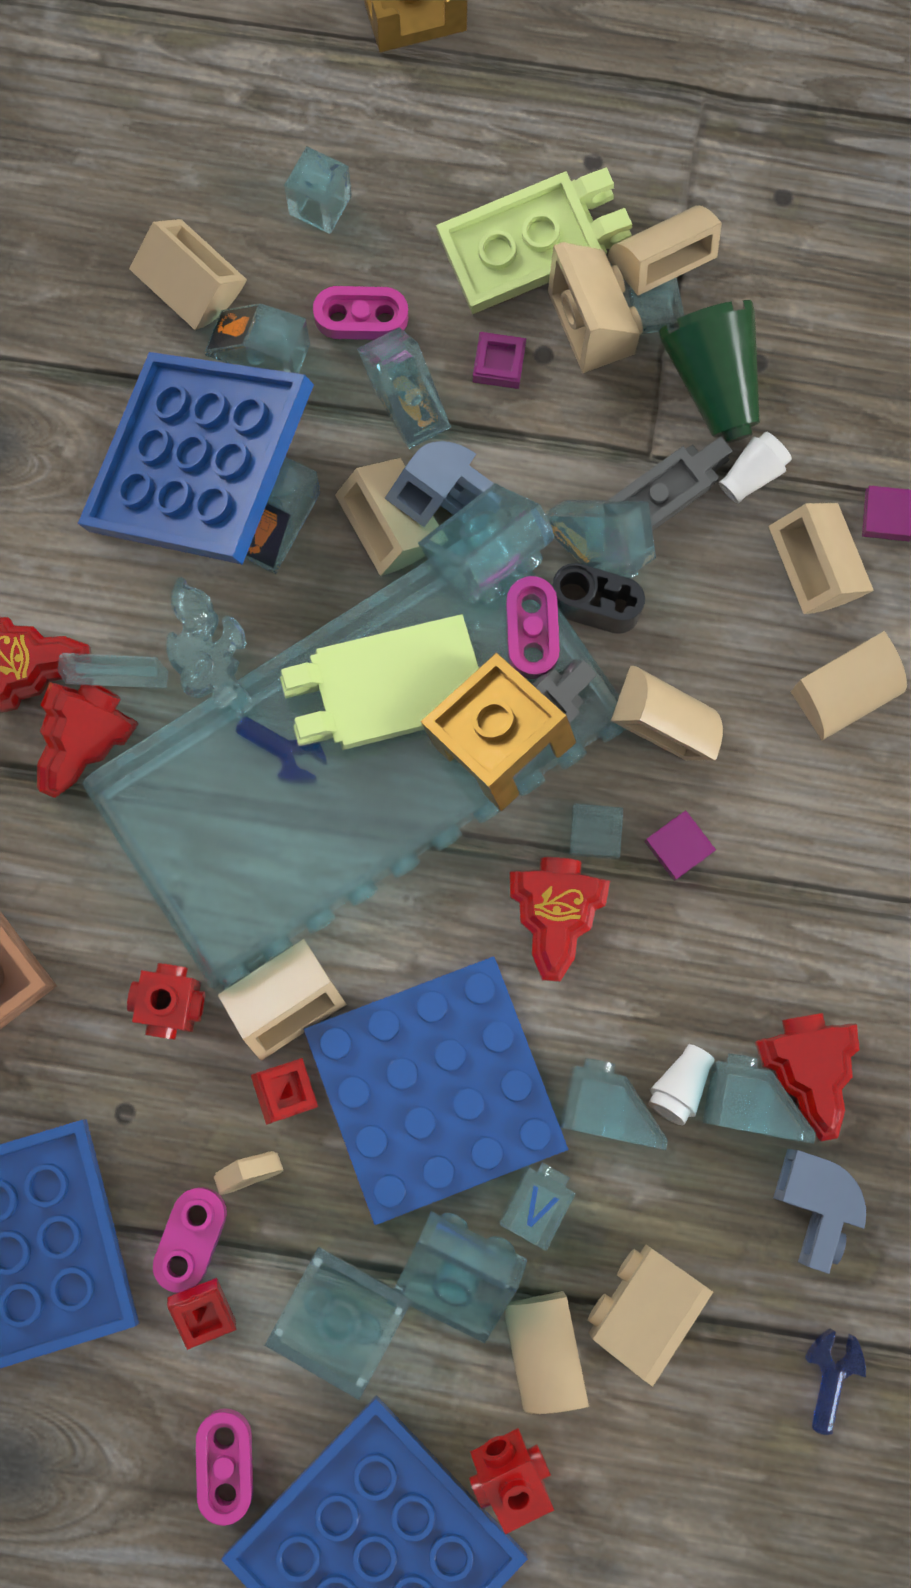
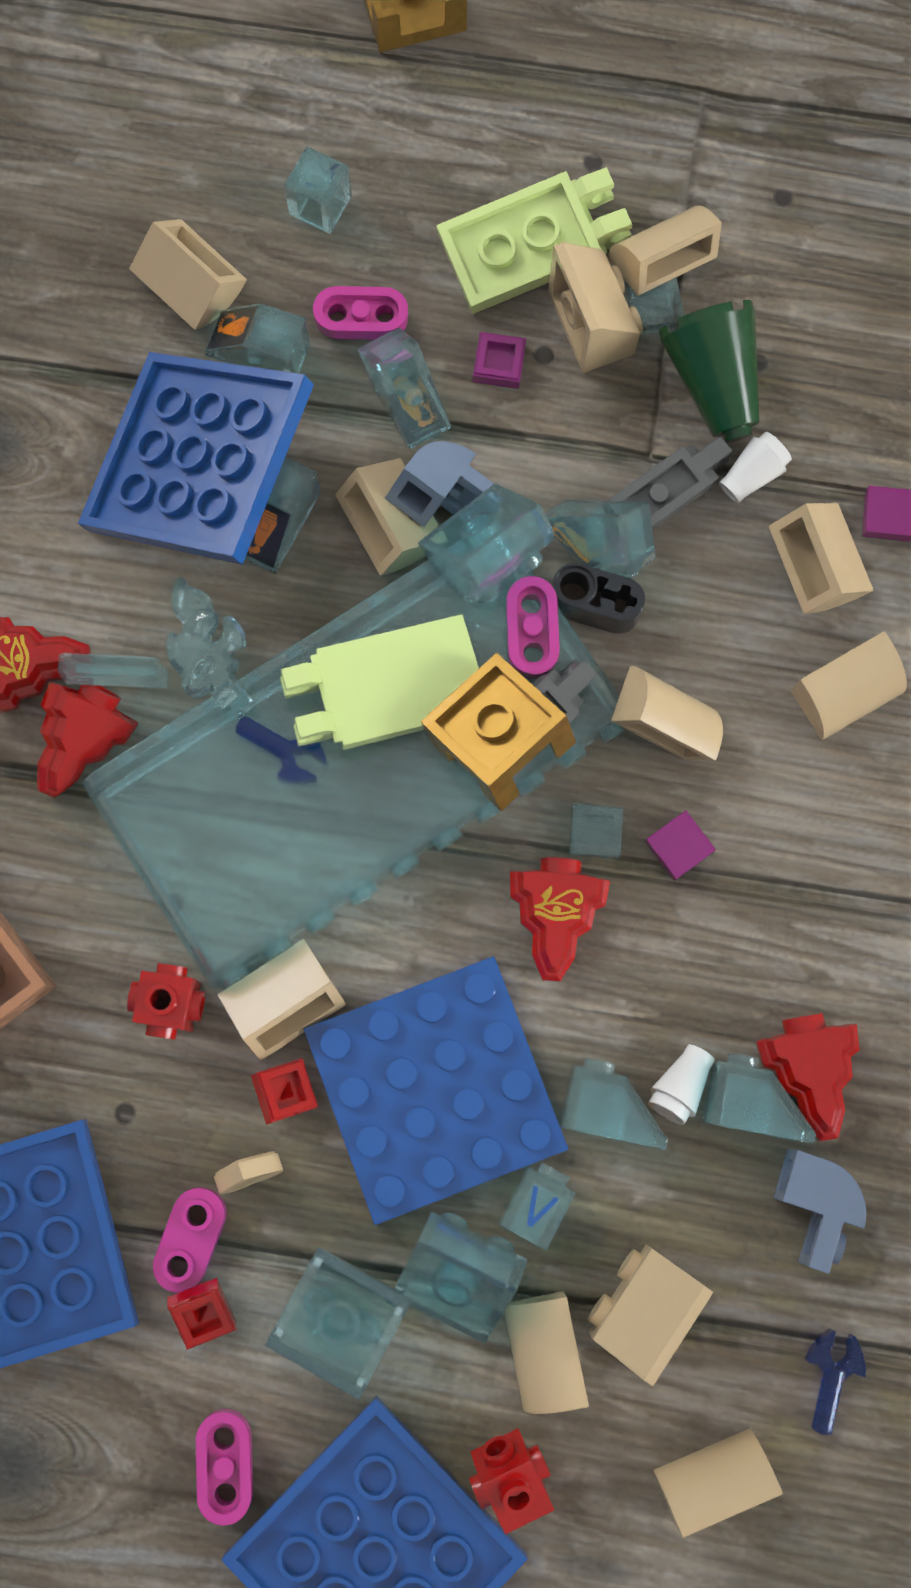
none -> tan brick [653,1428,783,1538]

